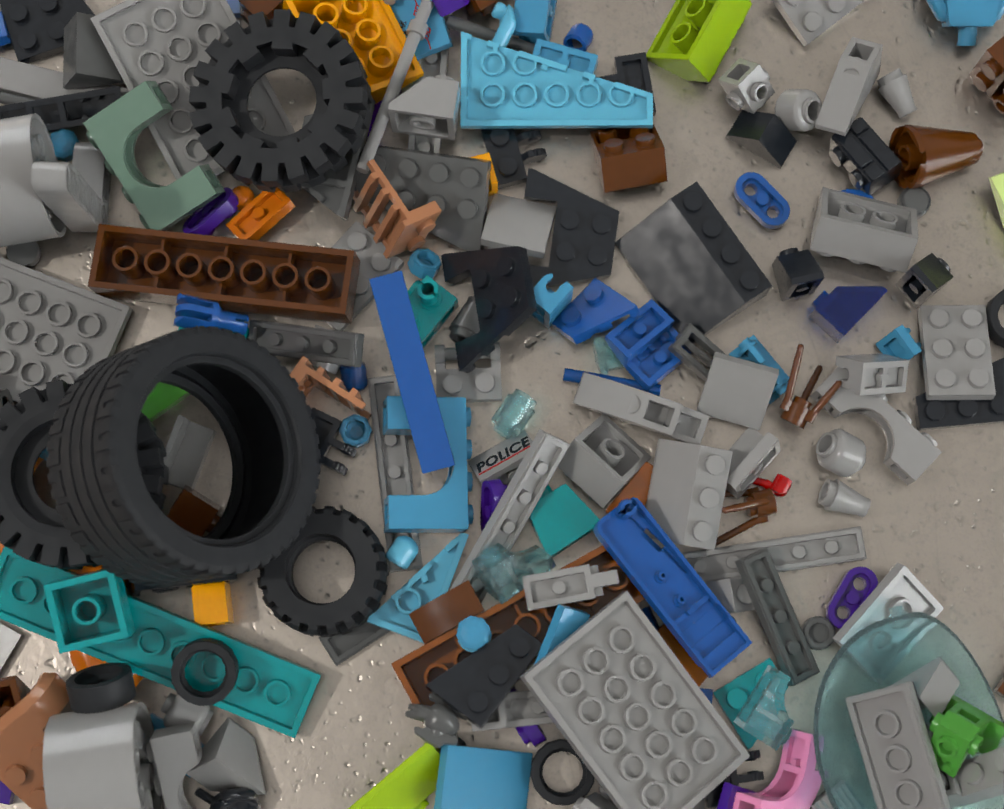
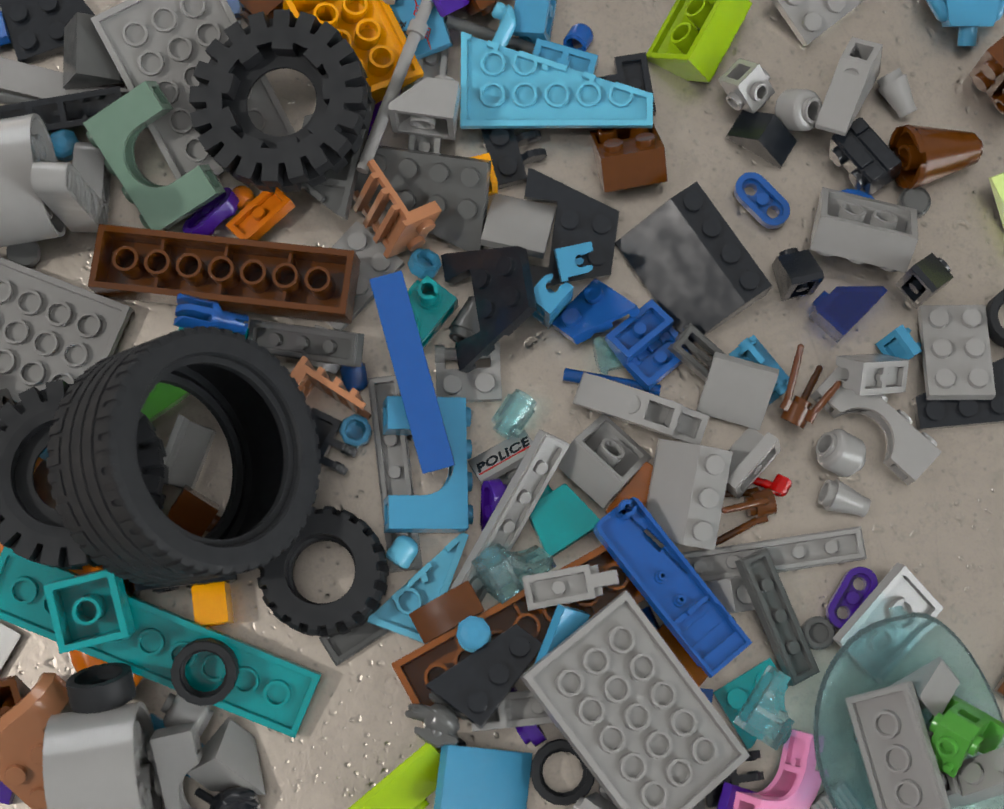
none -> dark azure hinge [554,241,593,282]

